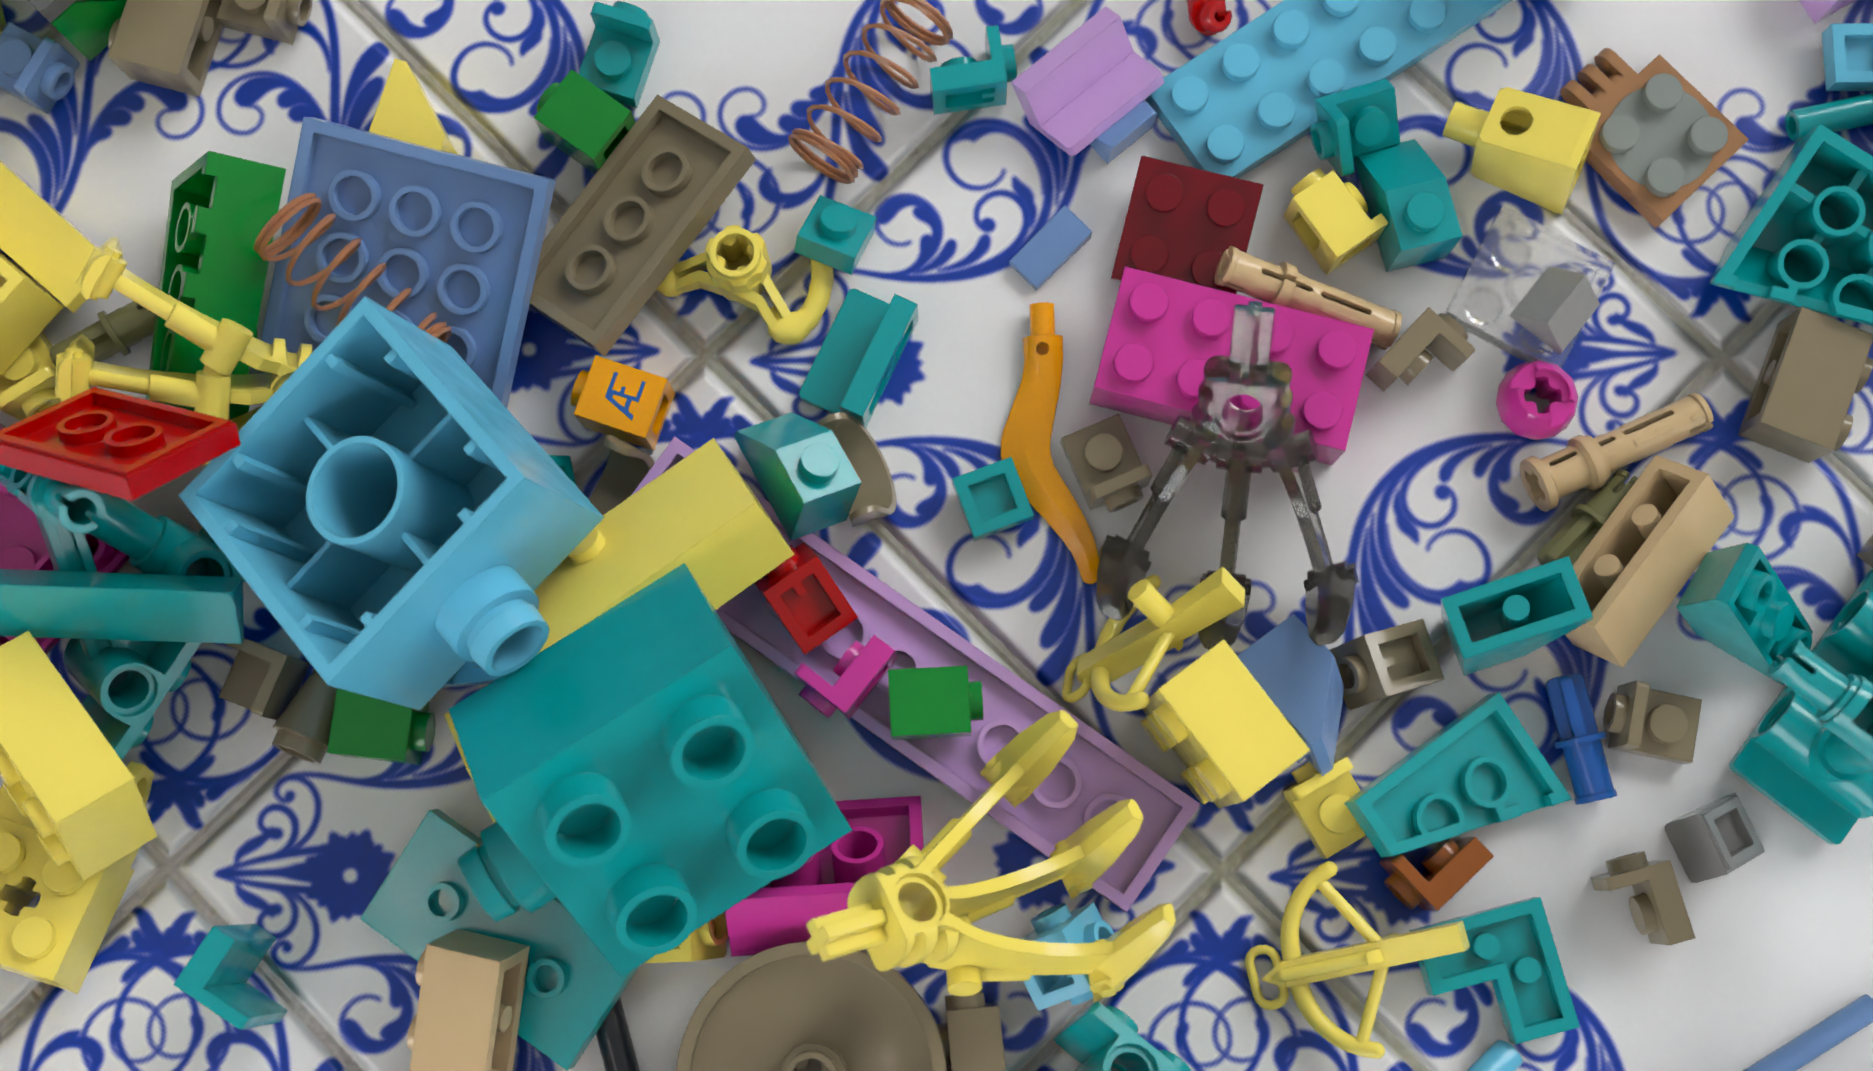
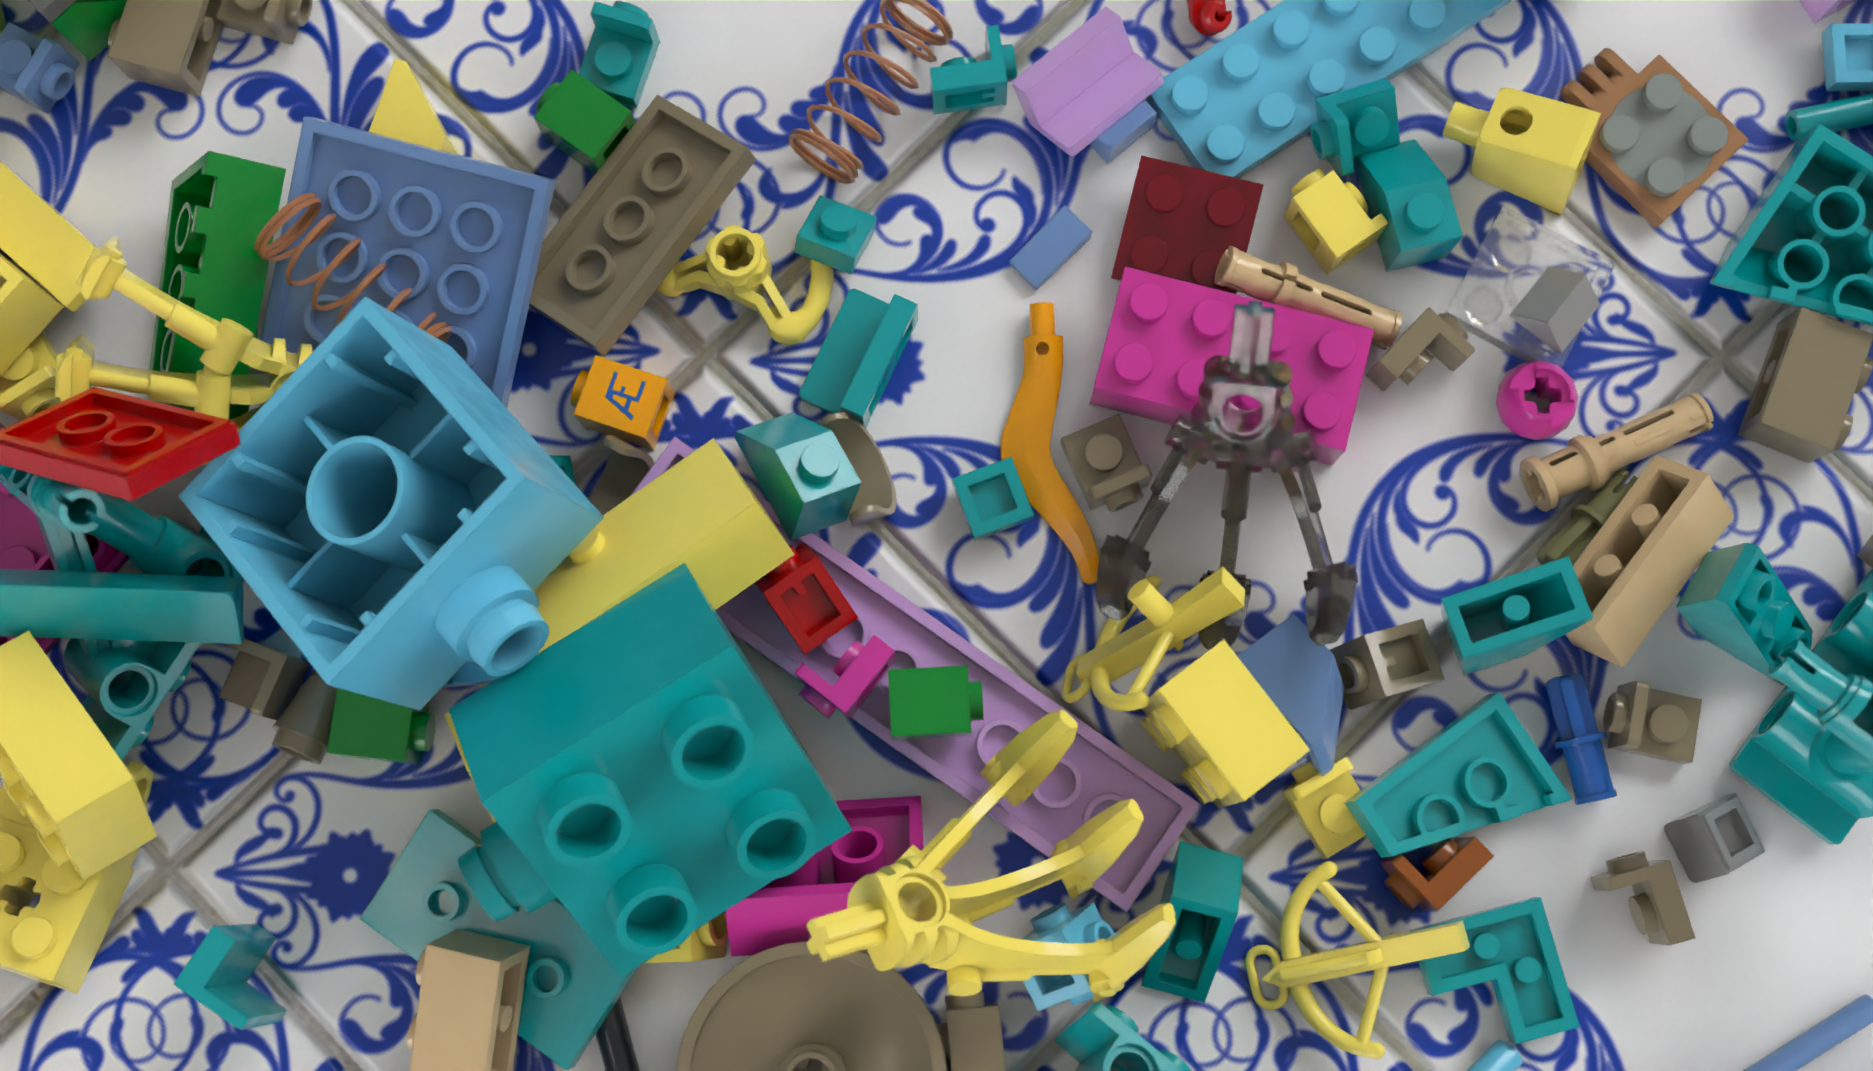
olive axle [49,286,159,367] -> none
none -> teal slope [1141,841,1244,1003]

